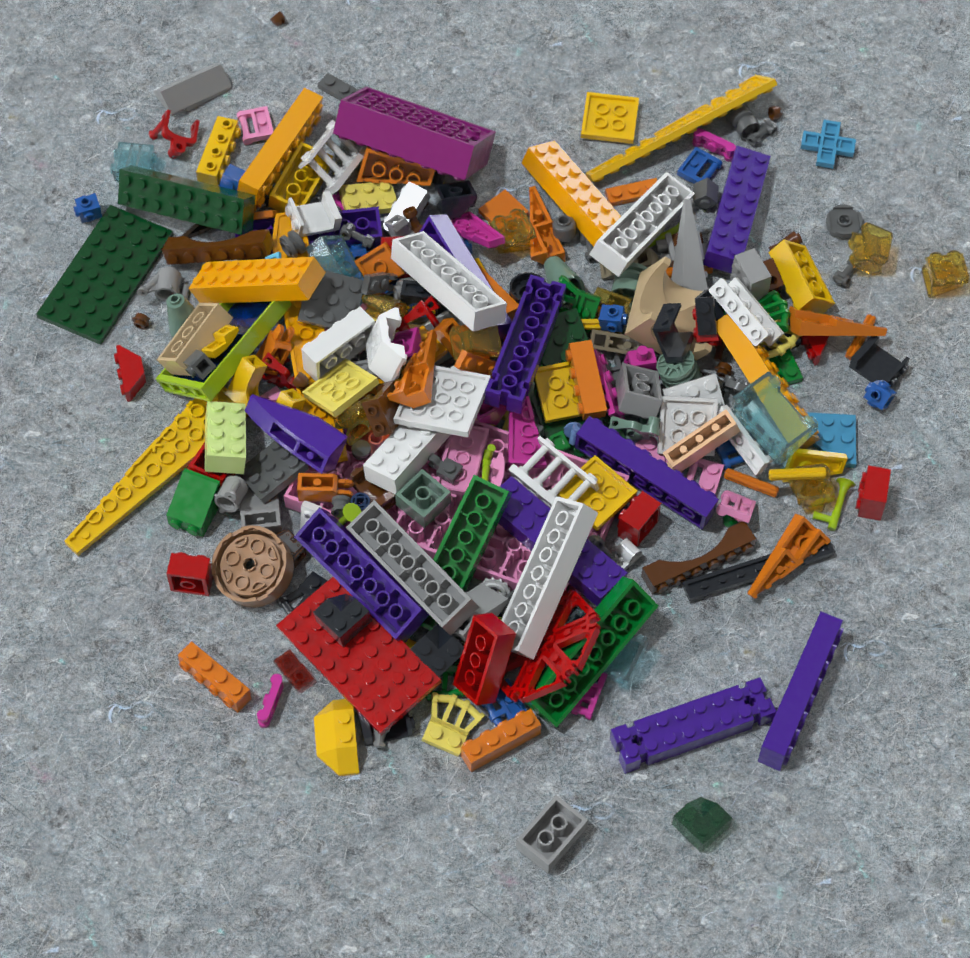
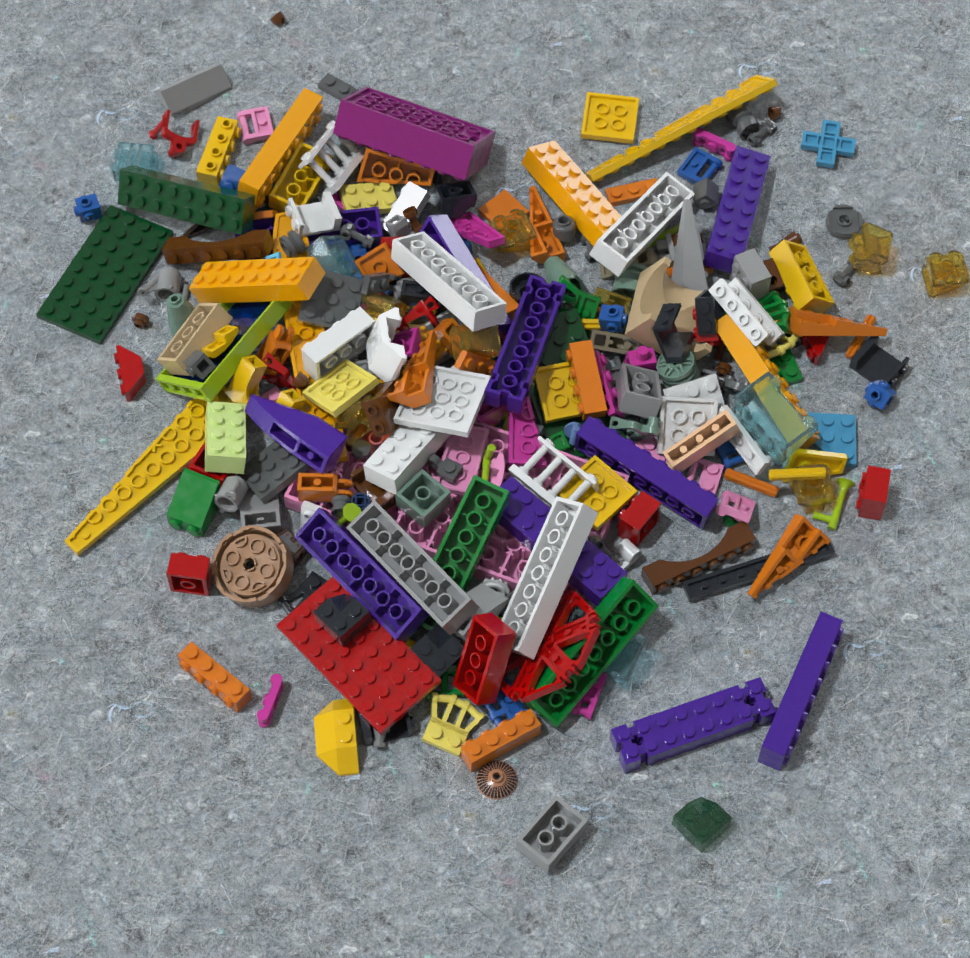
clear red slope [273,649,314,691] -> none
none -> dish [476,761,517,800]

